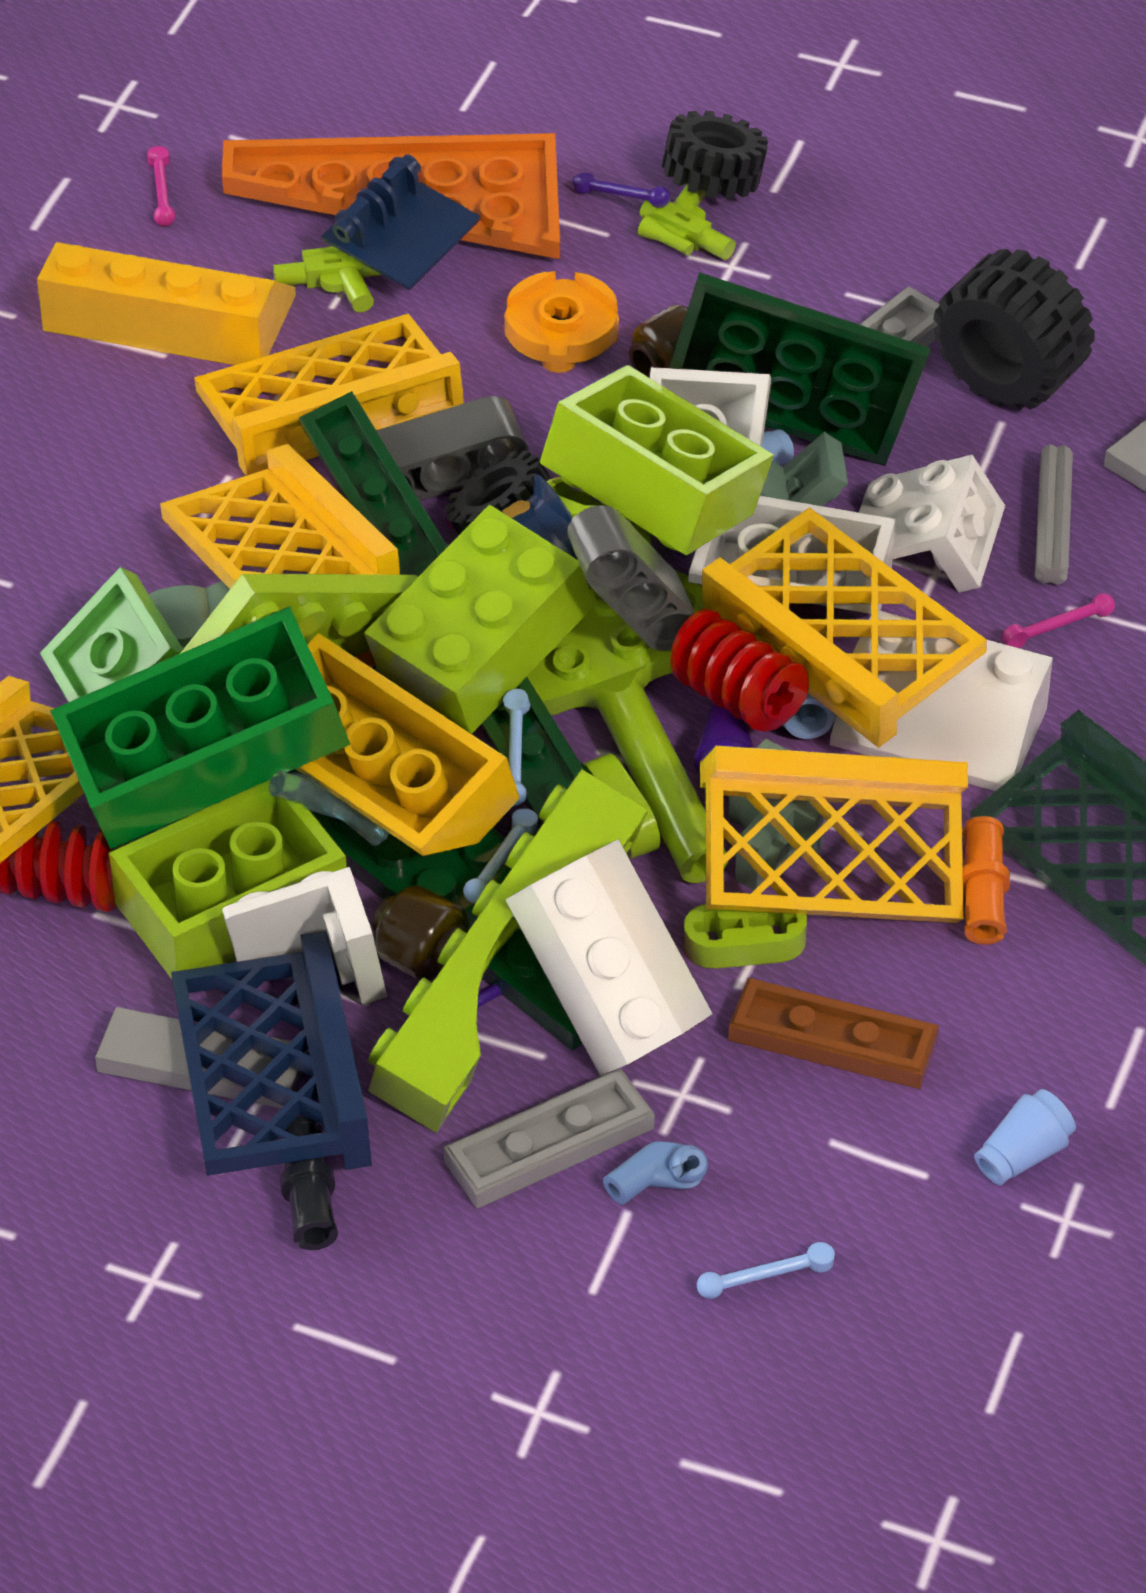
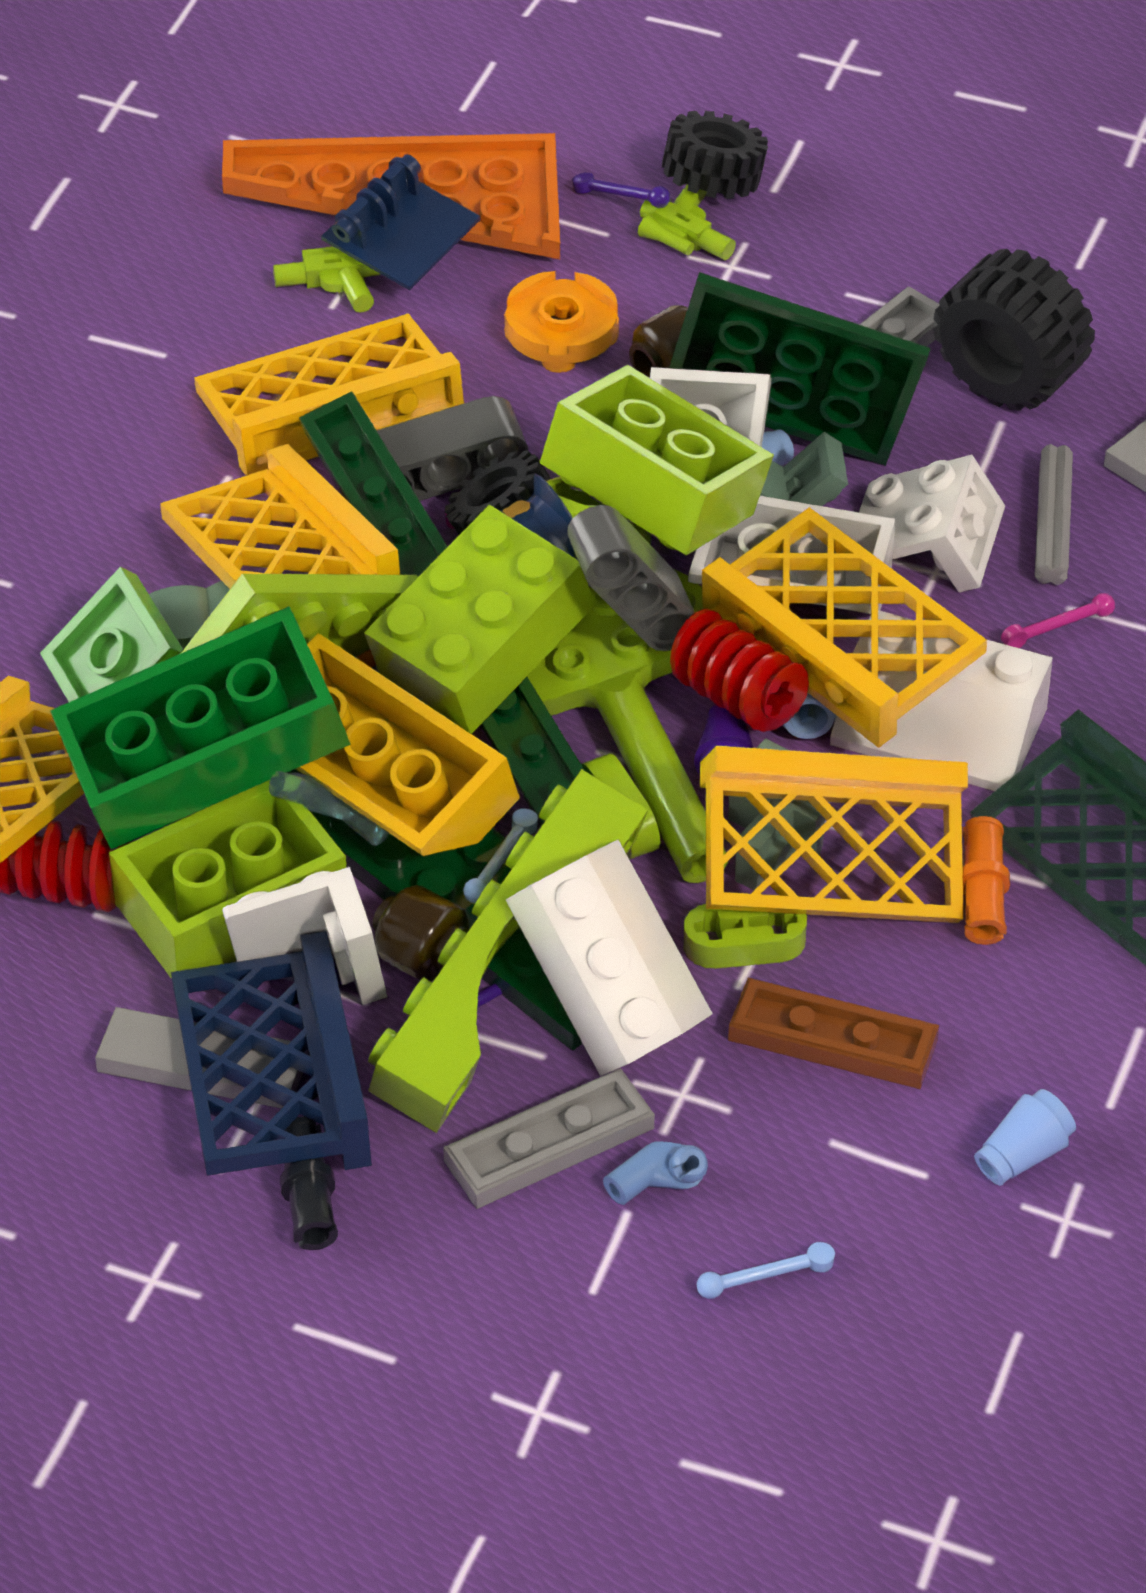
yellow slope [37,242,296,365] -> none
dark pink hinge [147,146,176,227] -> none
light blue hinge [503,689,530,806] -> none

